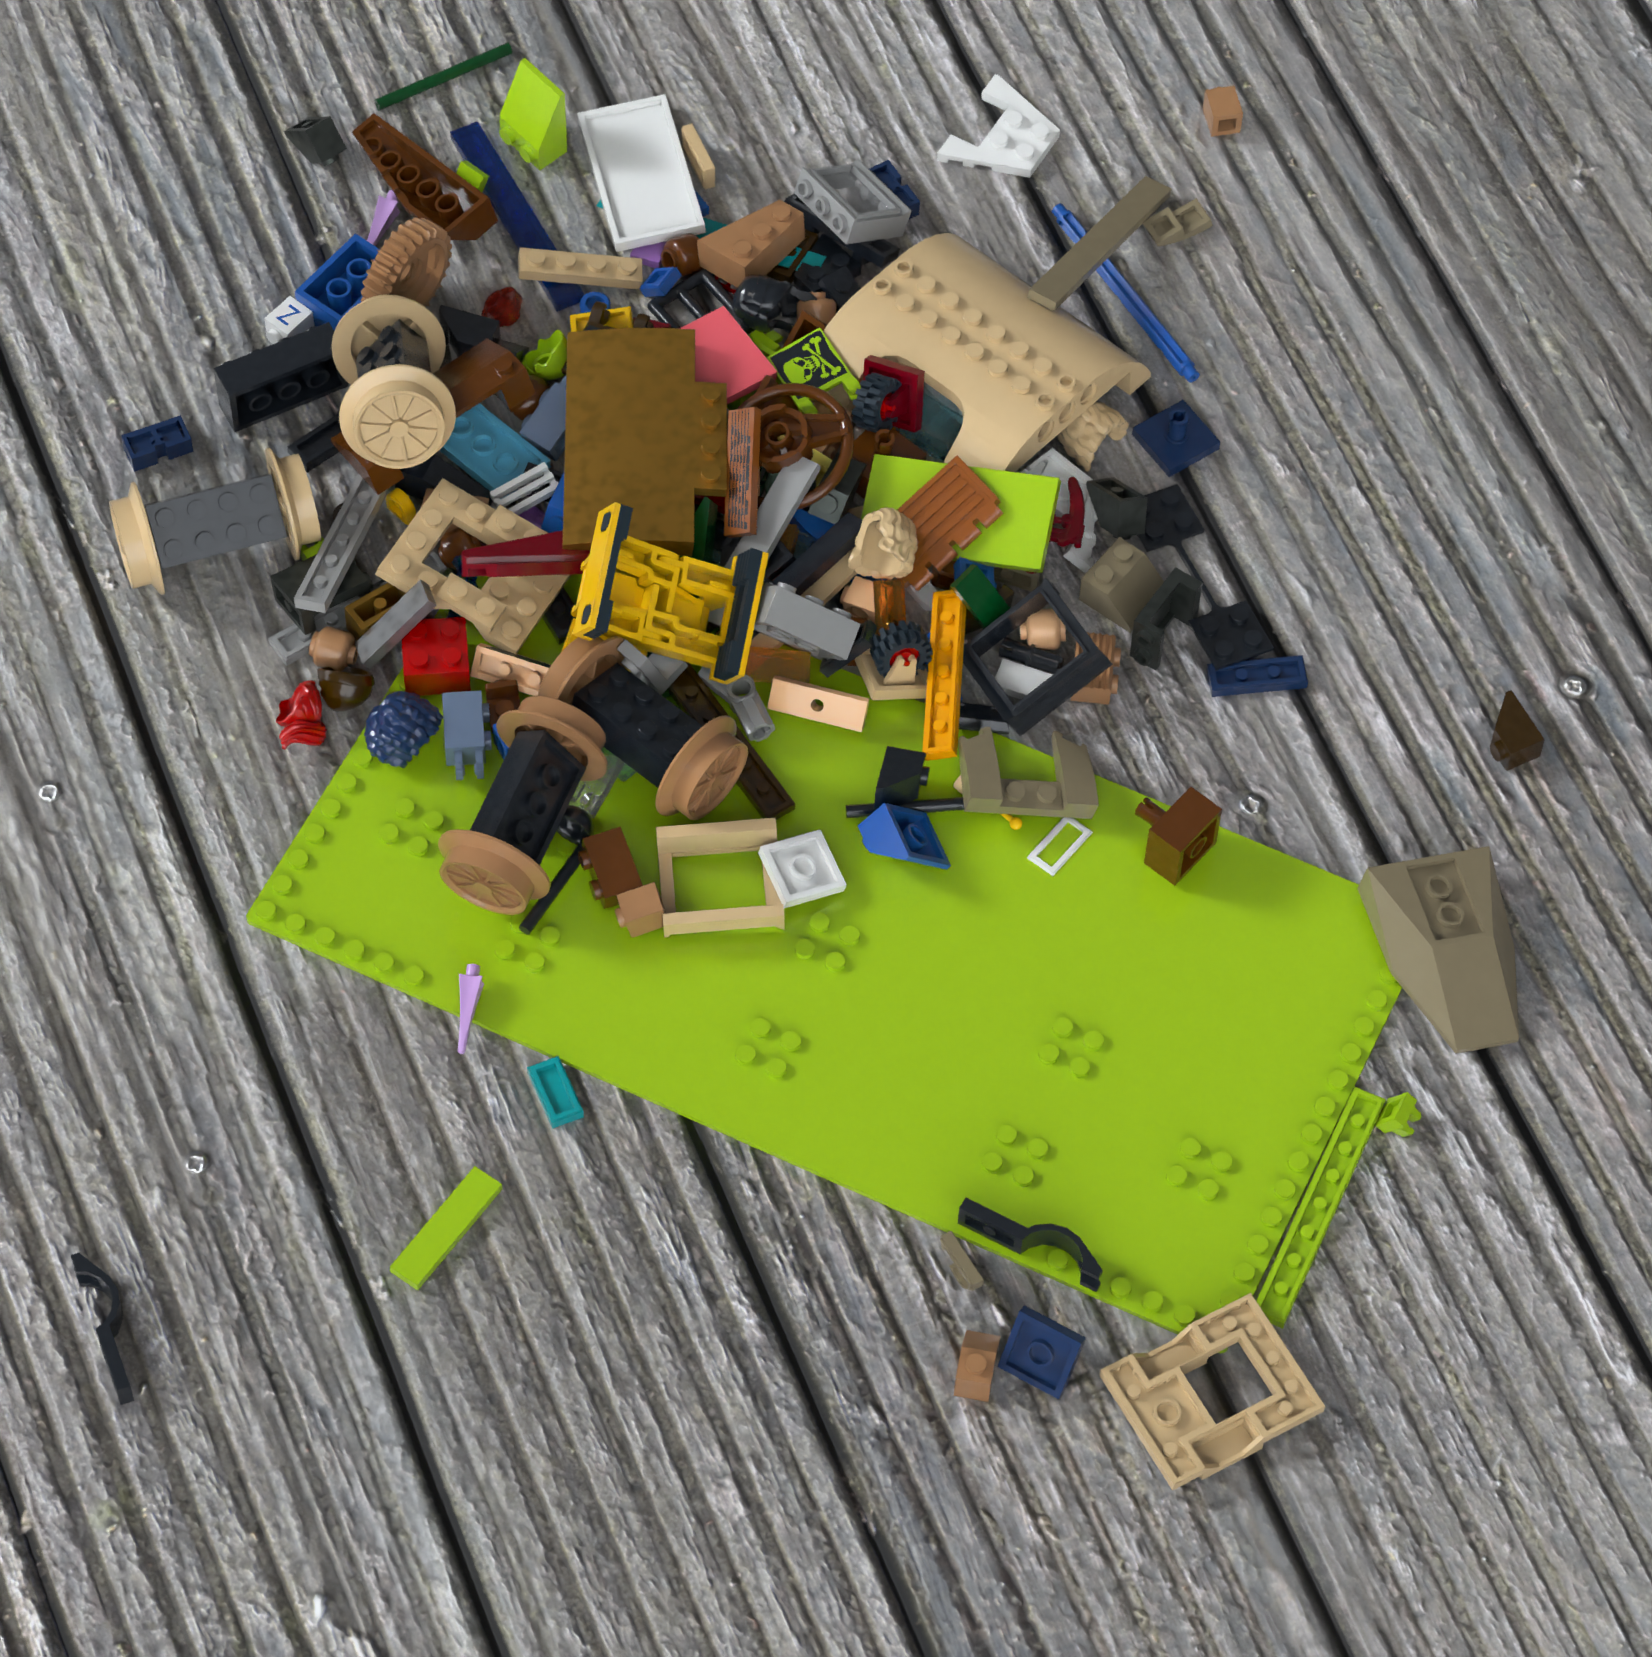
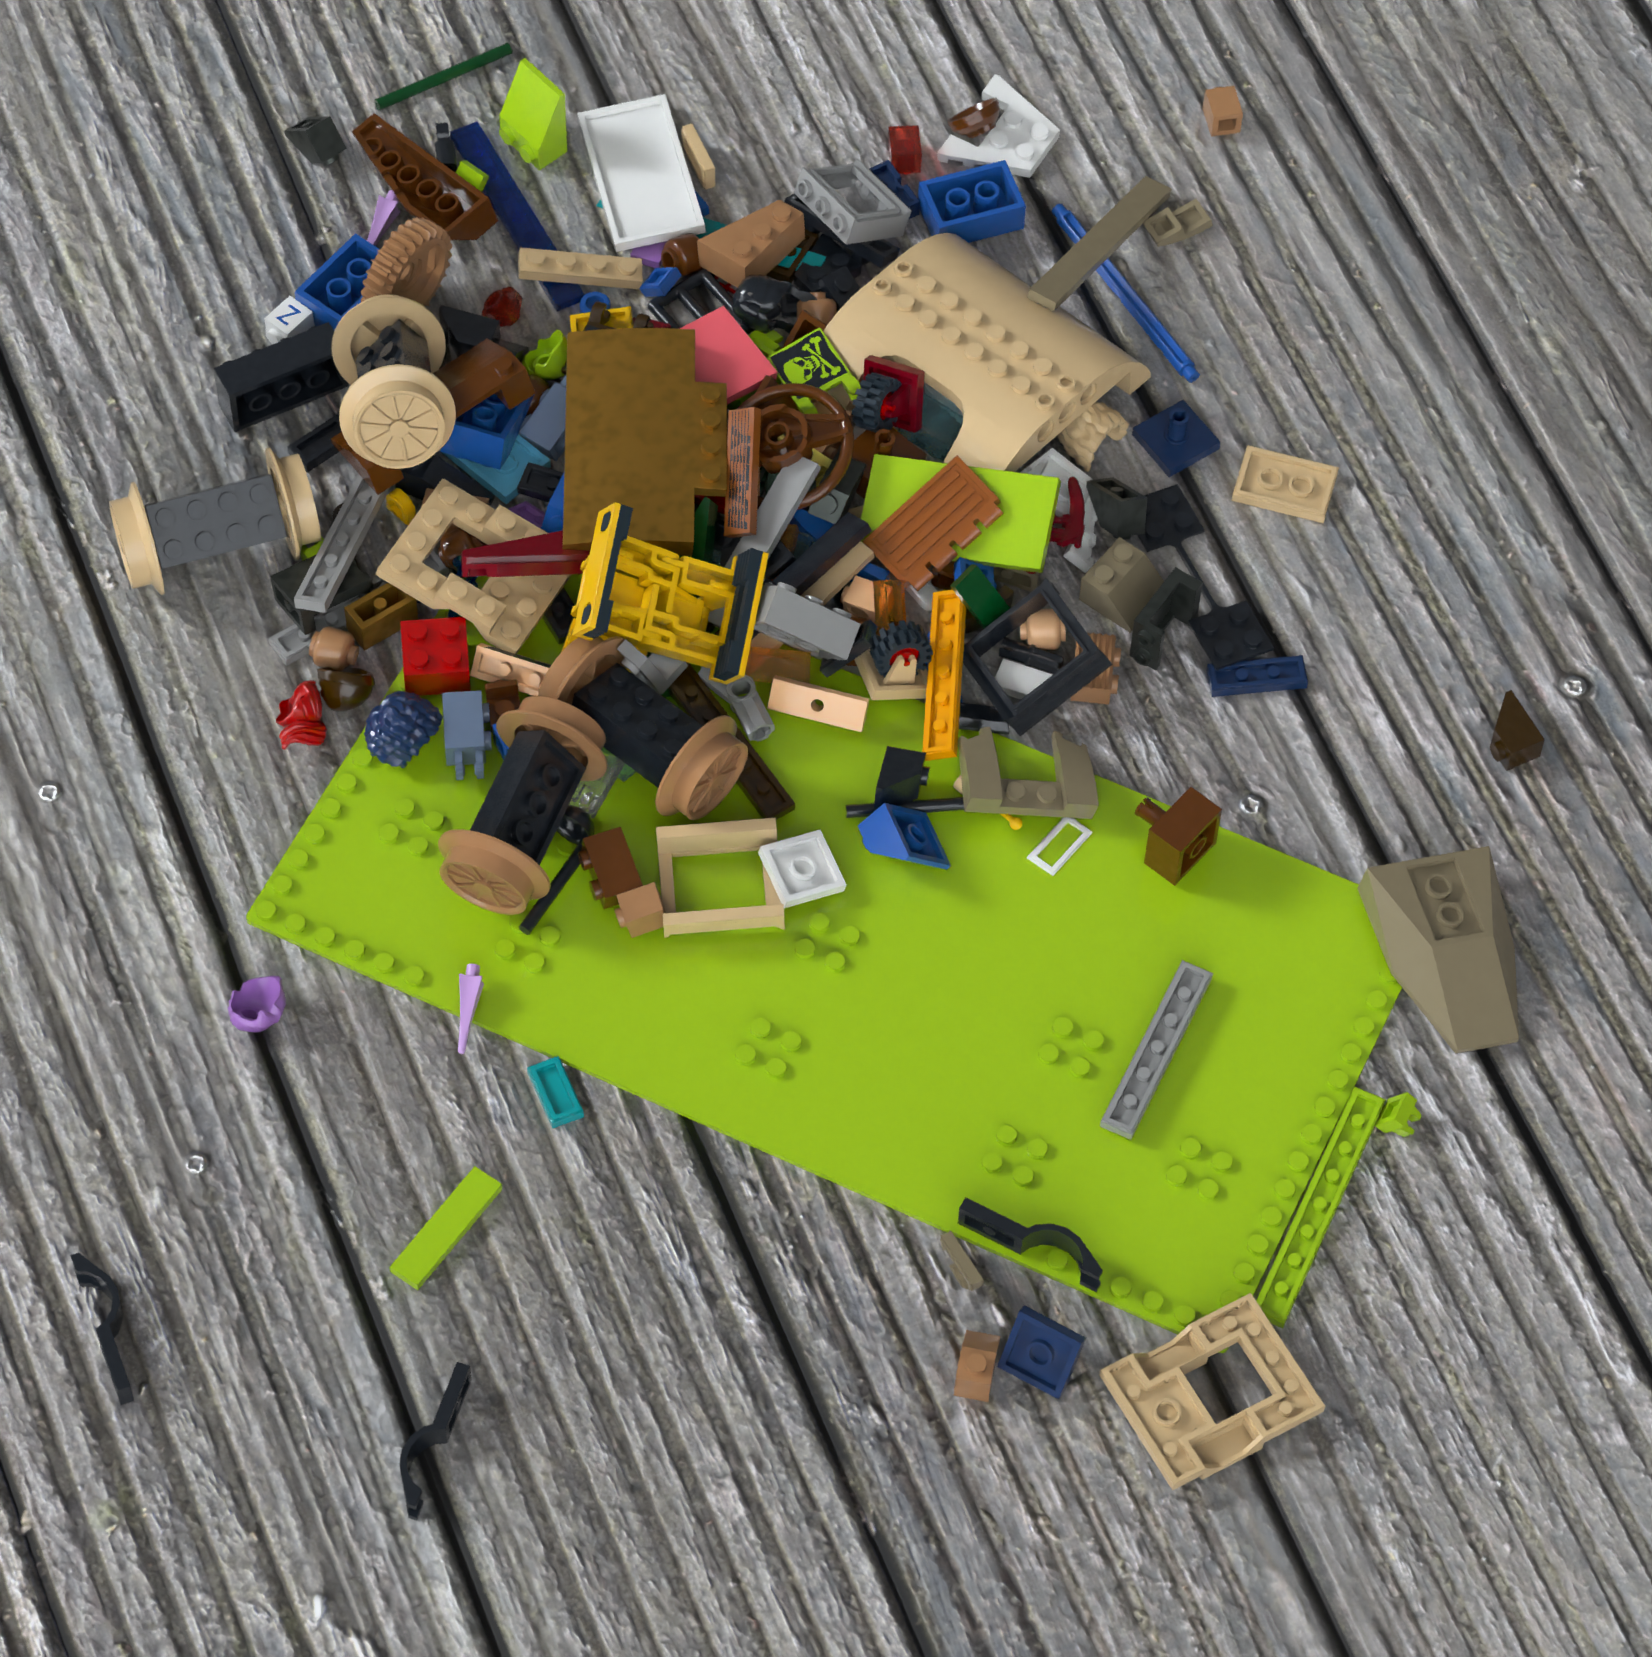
dark blue piece [121,415,194,472] -> none
flat silver tile [355,580,436,669] -> none
white tile [490,462,558,515] -> none
tan hair [848,508,918,580] -> none
none -> medium lavender hair [227,976,286,1032]
none -> black piece [399,1362,472,1521]
none -> black bar [435,122,457,173]
none -> blue slope [440,394,535,470]
none -> clear red brick [888,125,922,175]
none -> blue brick [918,160,1026,243]
none -> reddish brown piece [947,97,1001,138]
none -> light grey tile [1100,960,1213,1140]
none -> tan tile [1232,445,1339,523]

